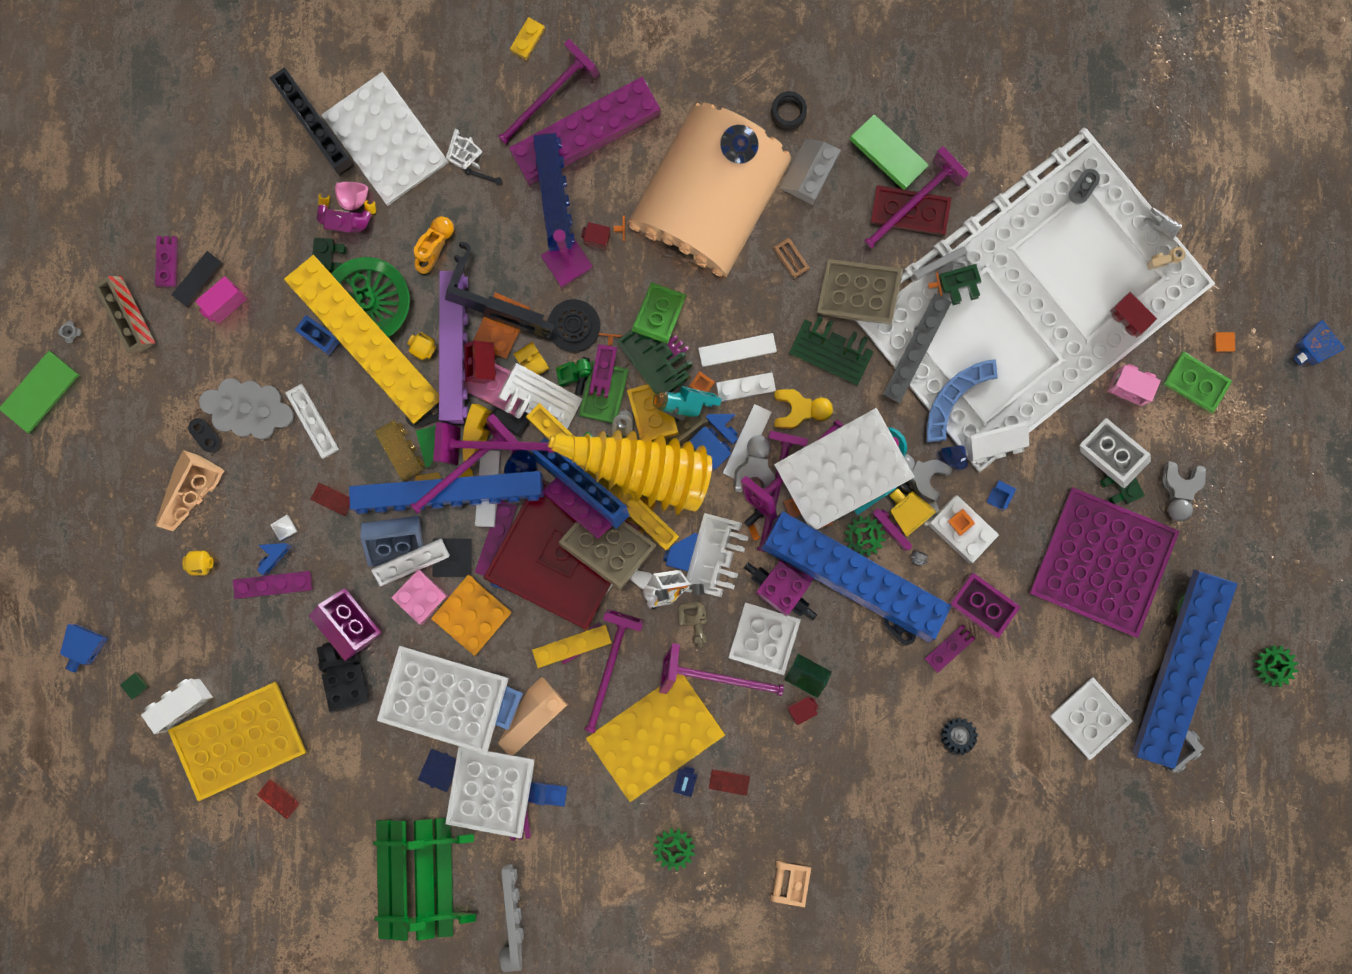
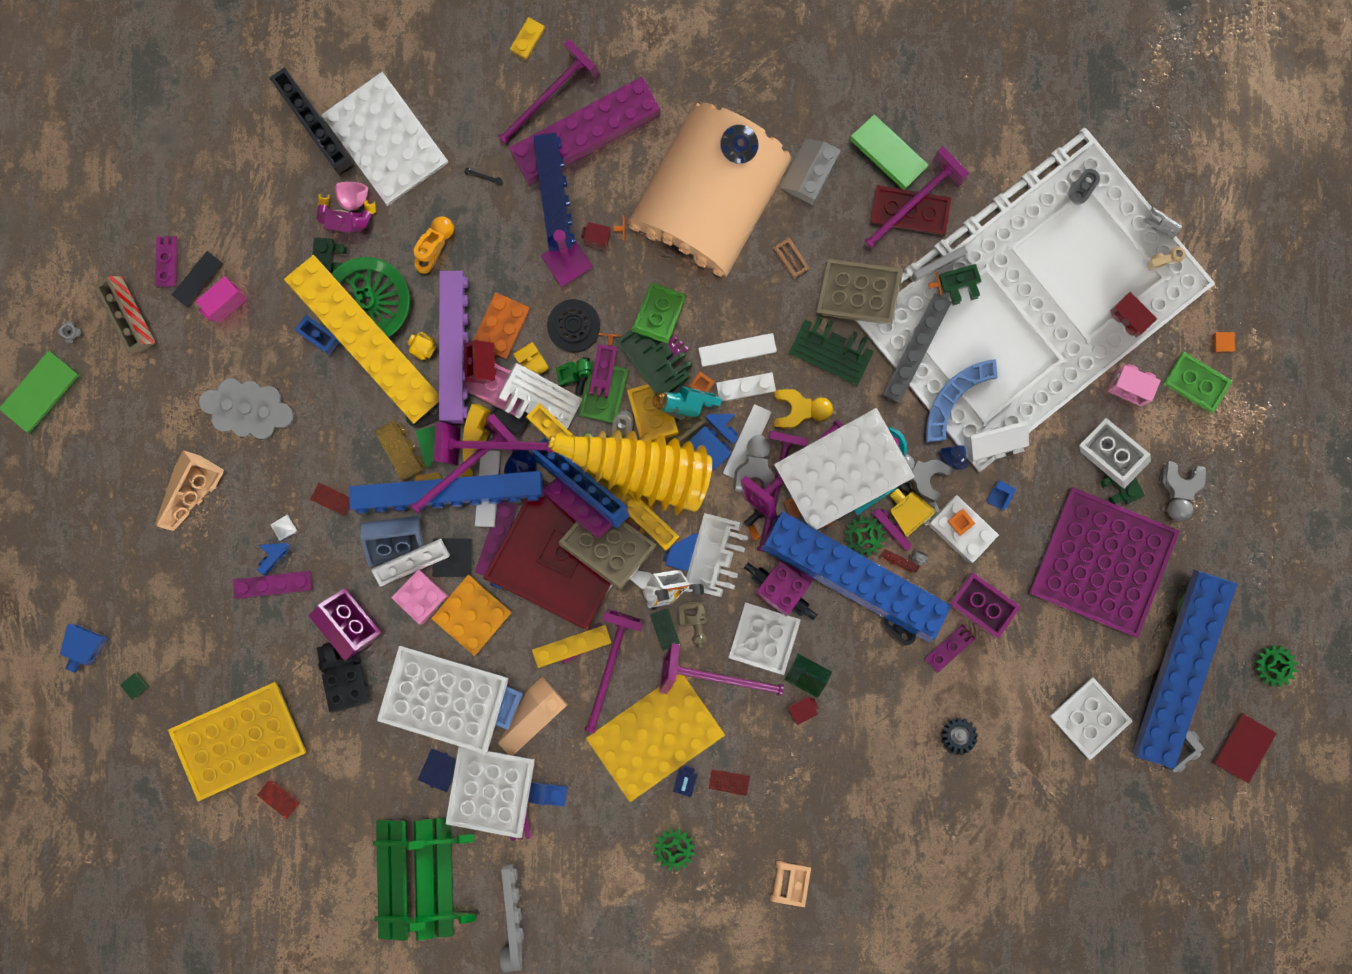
white brick [141,678,213,734] -> none
yellow head [182,551,214,576] -> none
black plate [188,418,221,453] -> none
white tile [285,383,340,459] -> none
black hinge [445,242,554,338] -> none
white piece [446,129,483,170] -> none
black tyre [771,91,807,130] -> none
torso [1294,320,1345,366] -> none
none -> clear green panel [650,608,681,651]
none -> clear red tile [880,549,920,573]
none -> dark red tile [1213,713,1277,784]

